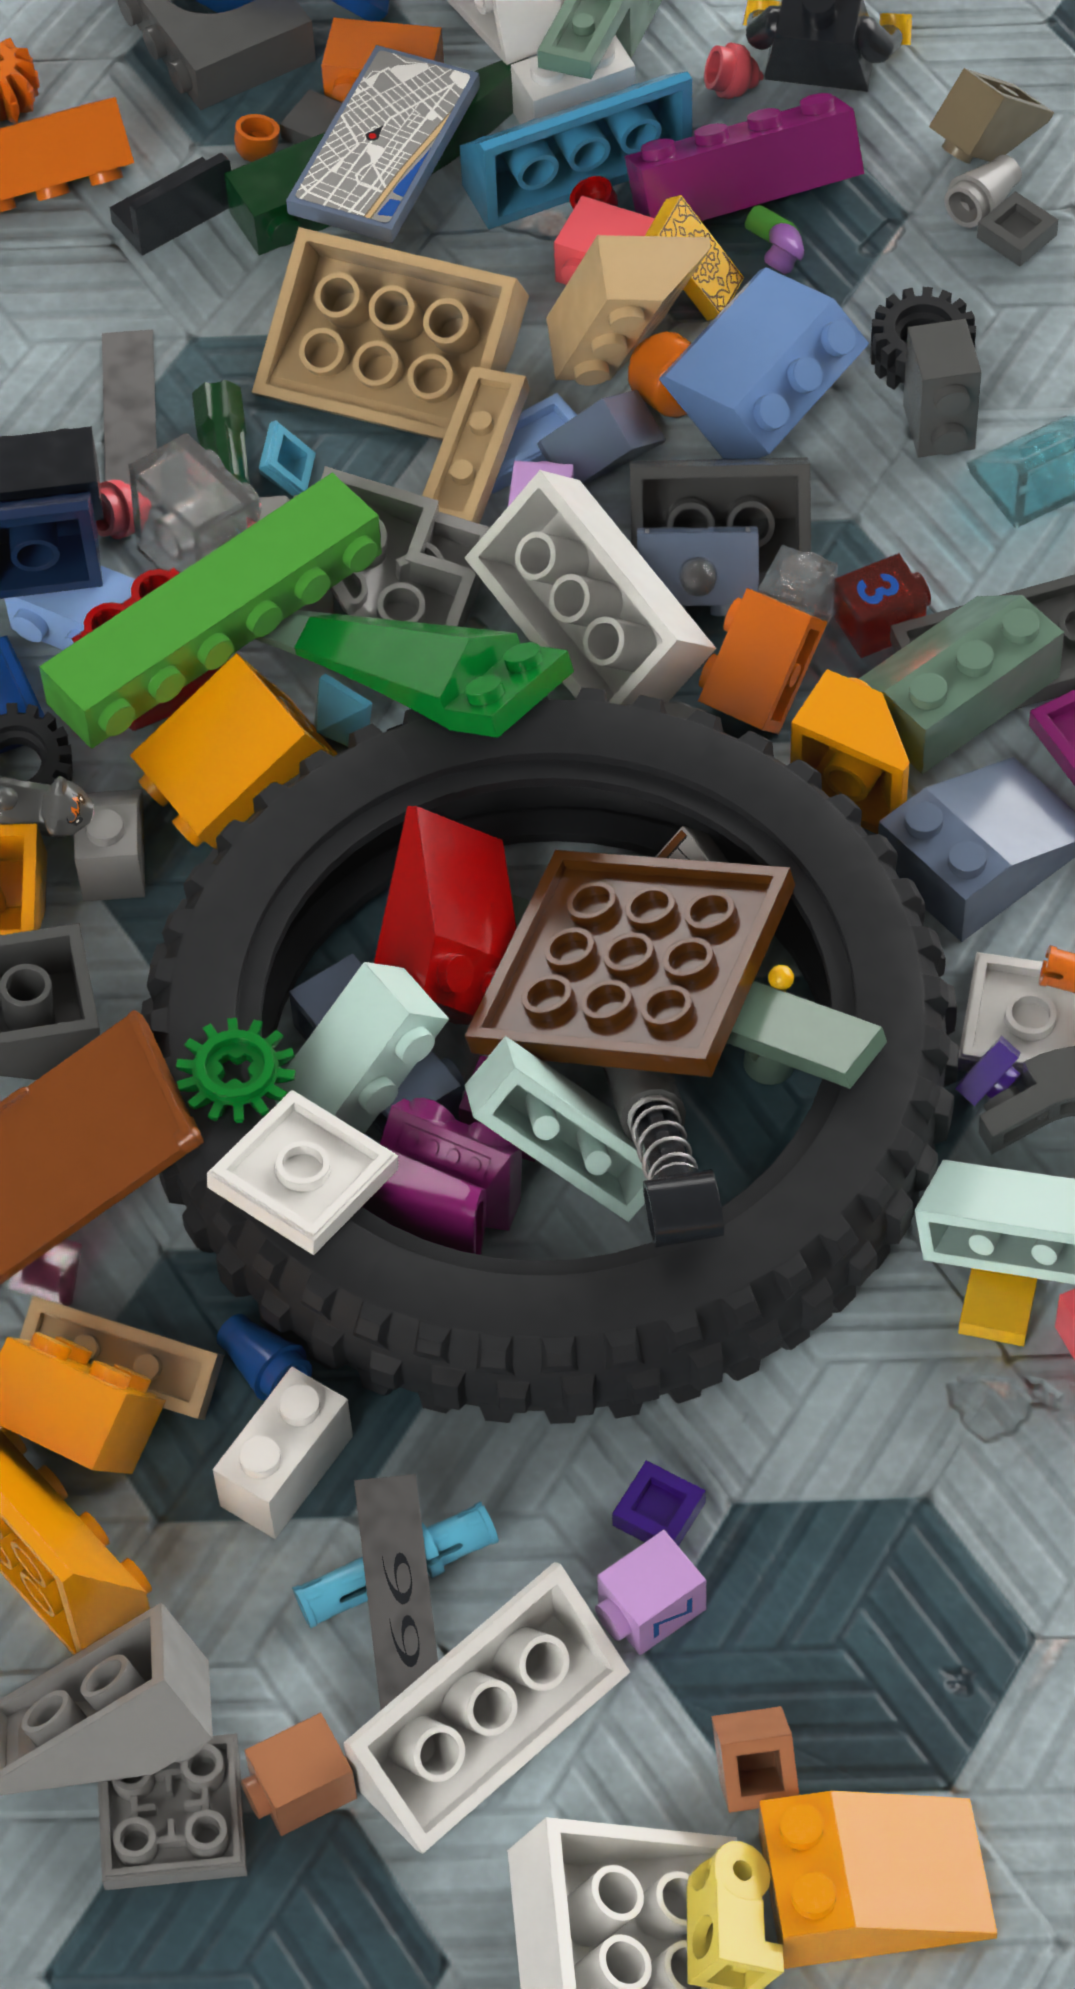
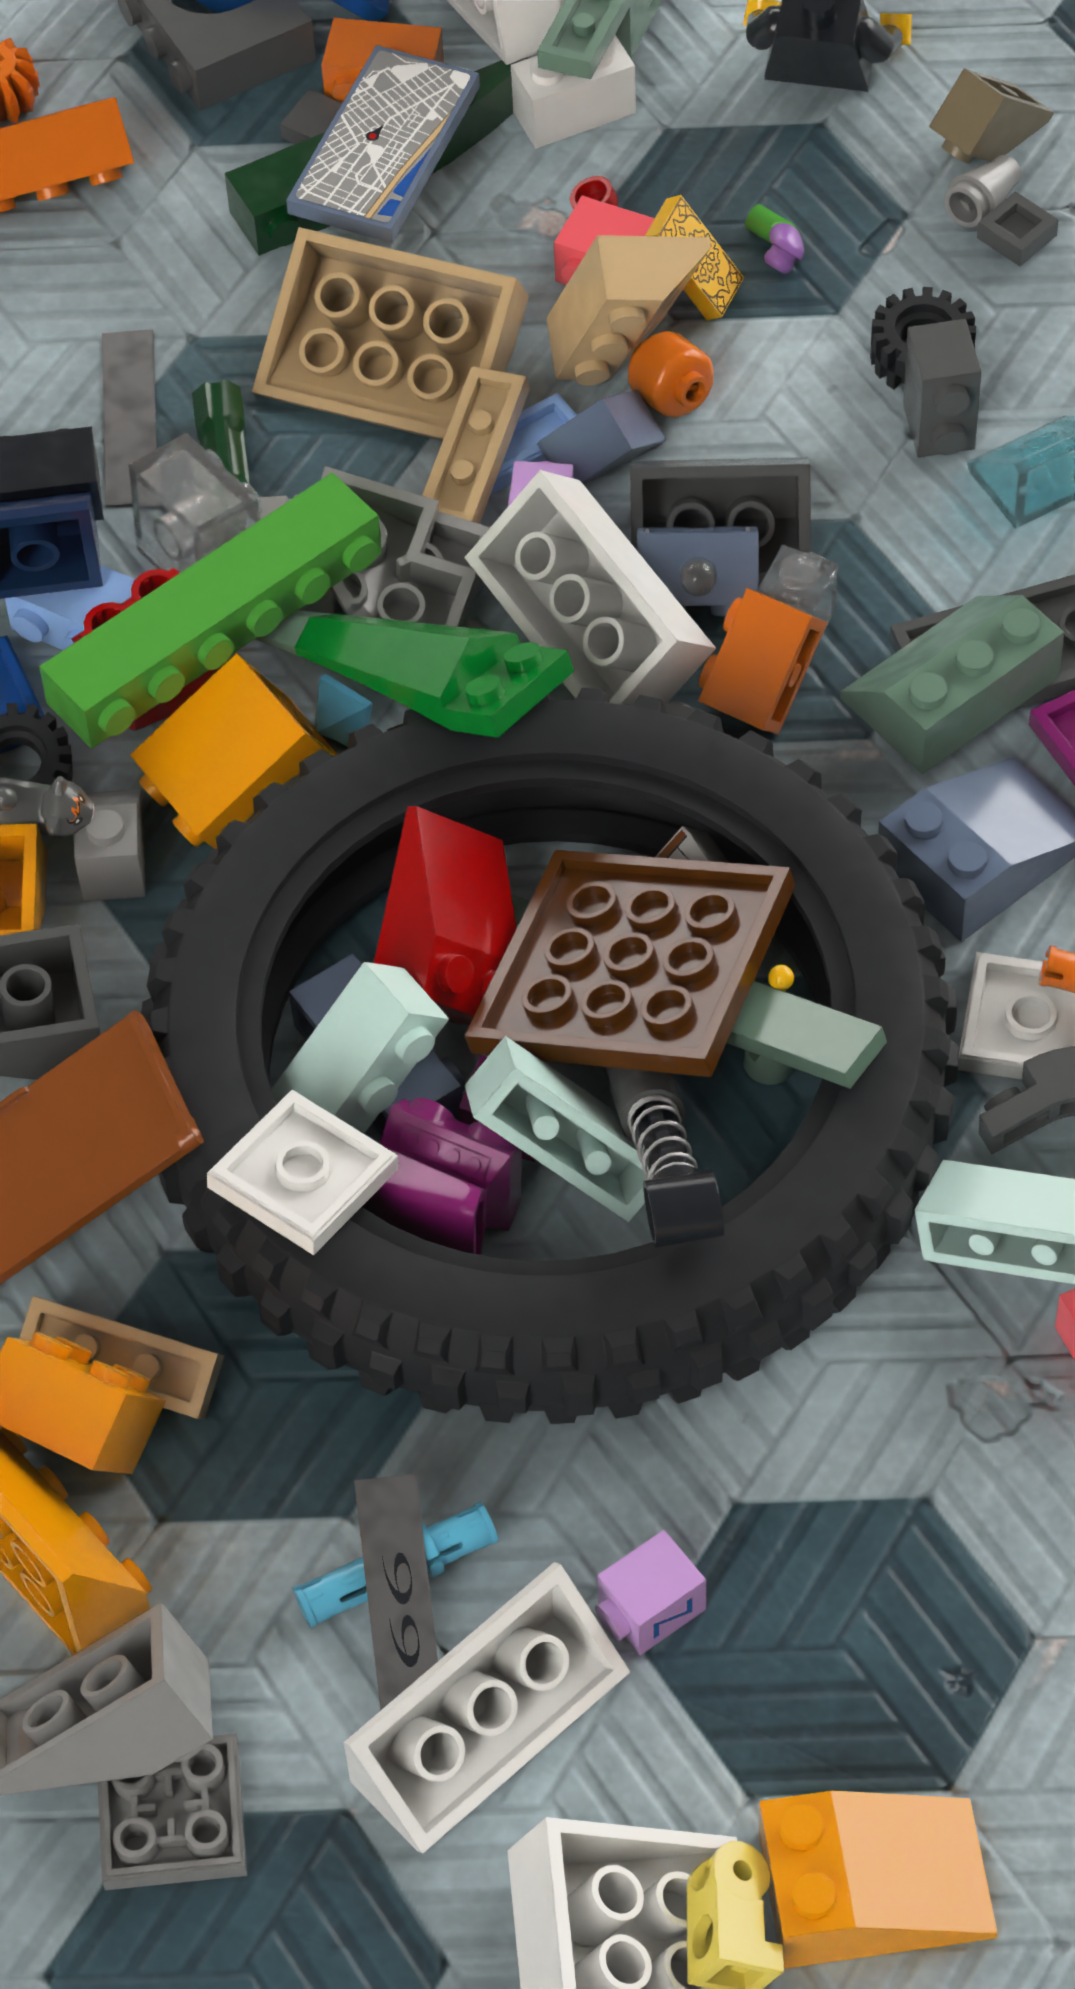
clear pink slope [8,1239,82,1306] -> none
coral plate [96,479,148,539] -> none
black panel [109,153,231,256] -> none
green gear [176,1017,296,1123] -> none
white brick [213,1367,353,1539] -> none
blue cone [217,1314,312,1401] -> none
orange hinge [234,114,280,162] -> none
nougat brick [241,1712,357,1836] -> none
medium azure slope [259,420,316,497] -> none
dark azure slope [459,71,692,230] -> none
dark purple plate [612,1460,706,1546] -> none
magenta brick [624,93,865,221] -> none
medium blue slope [659,267,869,459] -> none
coral plate [704,42,764,99] -> none
nougat brick [711,1706,799,1813] -> none
light orange slope [790,669,910,834] -> none
clear red brick [833,553,931,658] -> none
dark purple plate [955,1035,1021,1106] -> none
yellow tile [958,1268,1037,1347] -> none

